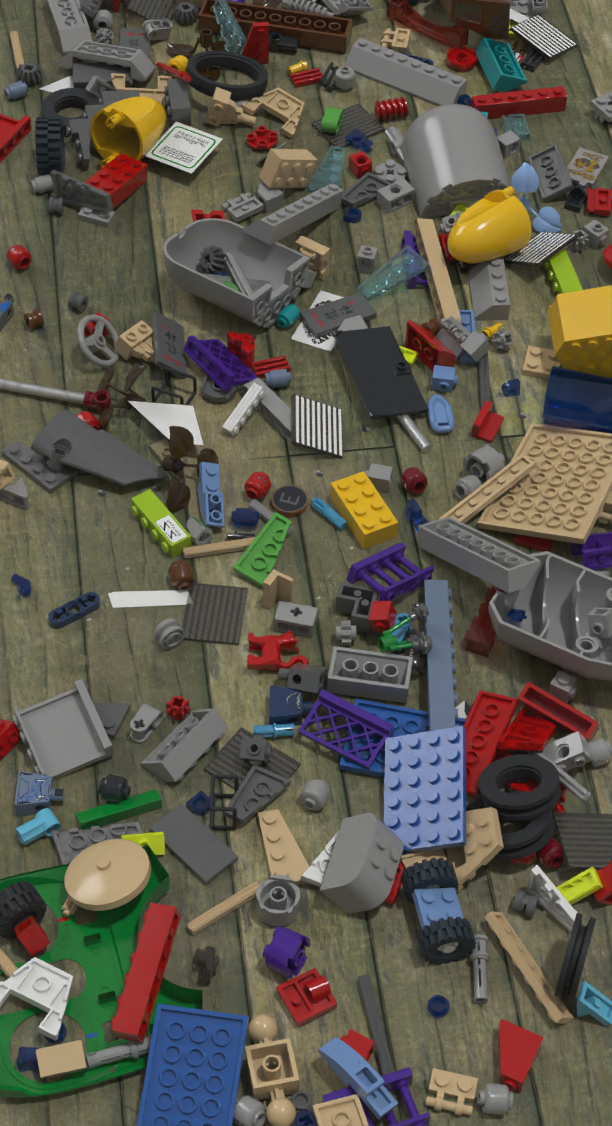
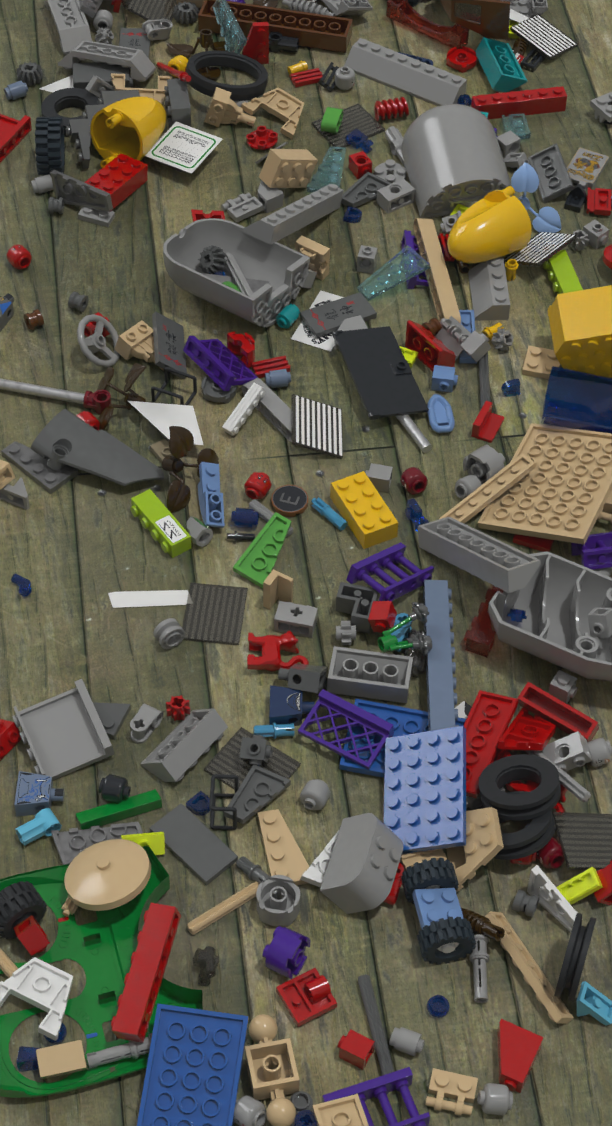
tan axle [10,31,24,68] -> none
dark blue beam [48,592,100,629] -> none
reddish brown head [168,560,195,590] -> none
tan axle [183,537,256,558] -> none
medium blue slope [318,1037,398,1120] -> none
tan plate [380,28,411,53] -> none
none -> dark grey axle [236,856,271,884]
none -> light grey brick [389,1027,425,1056]
none -> dark brown hinge [461,908,505,941]
none -> light grey bracket [504,152,529,169]
none -> yellow pin [505,259,519,281]

